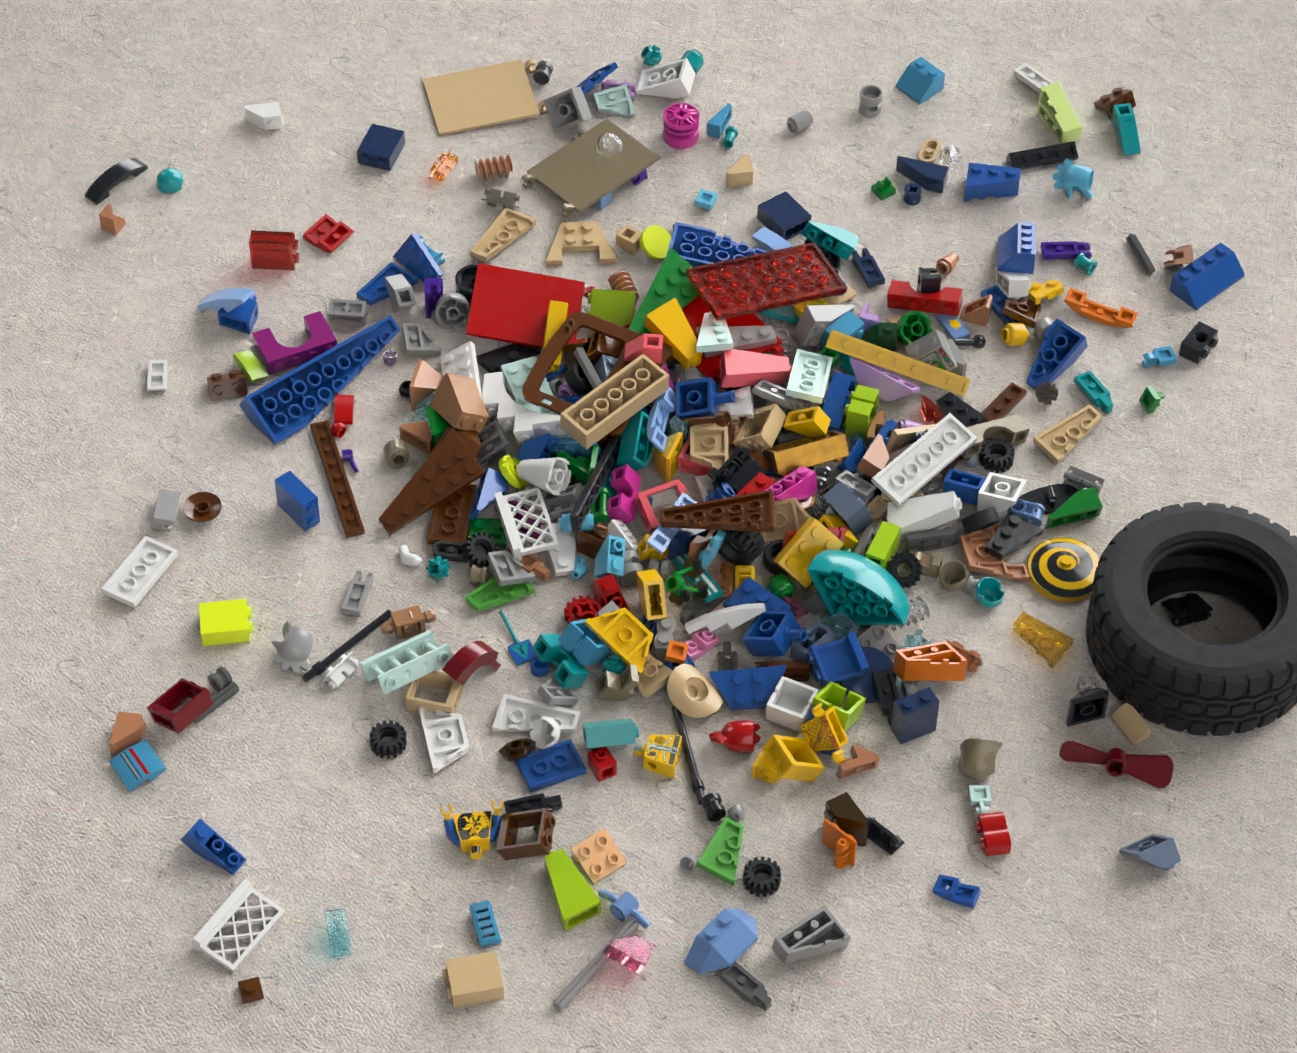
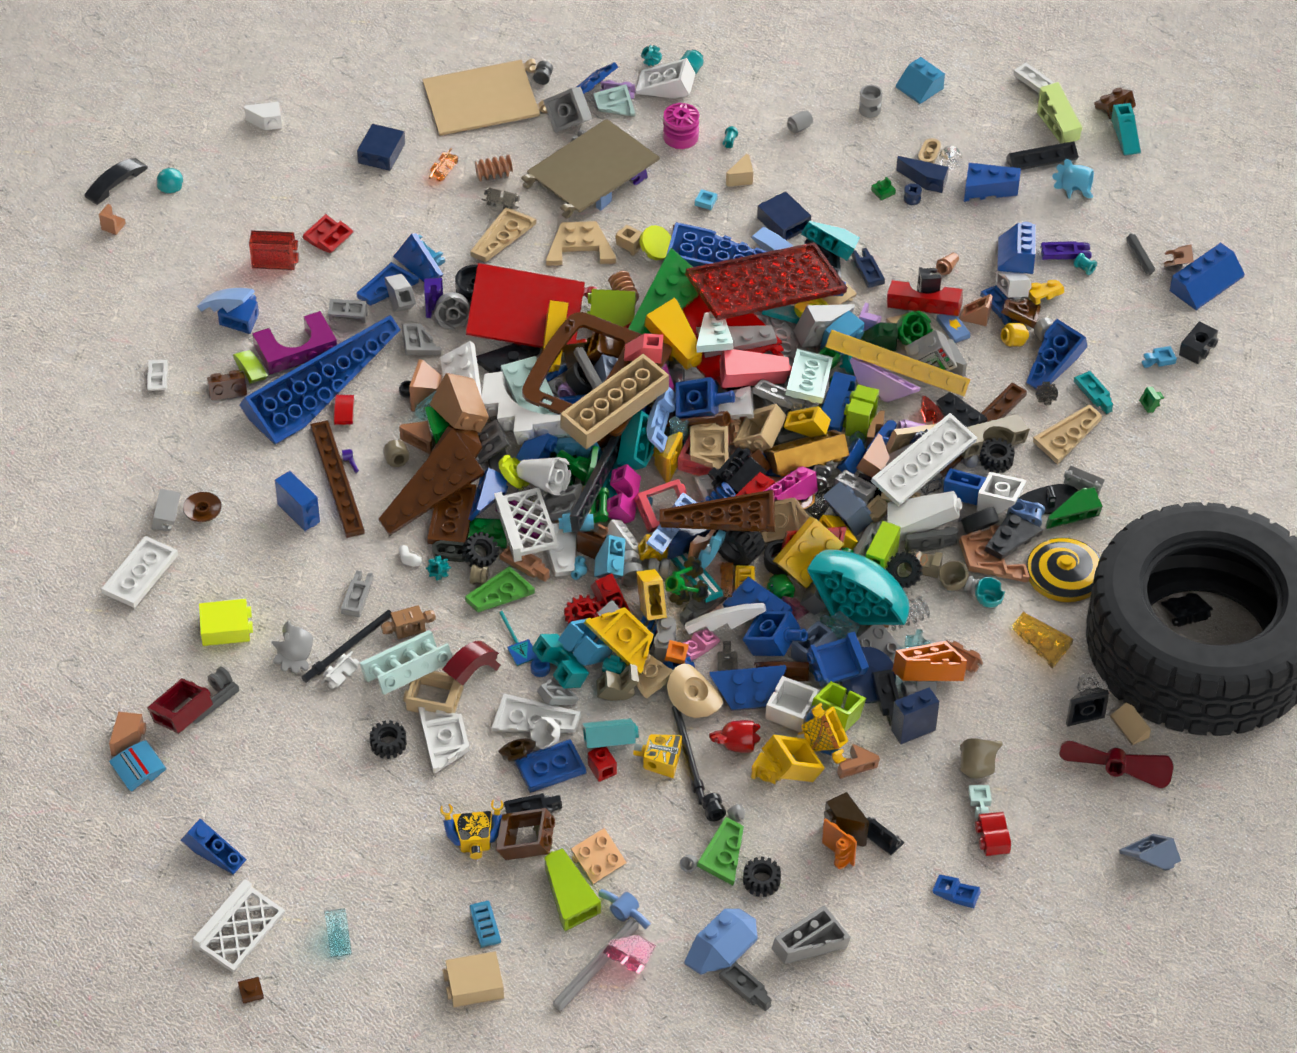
red hinge [331,422,347,439] -> none
clear purple hinge [383,350,398,366] -> none
light grey wing [487,550,535,586] -> none
clear hair [596,133,623,158] -> none
dark azure slope [707,103,732,139] -> none
black bar [953,335,986,348] -> none
orange slope [1064,287,1138,328] -> none

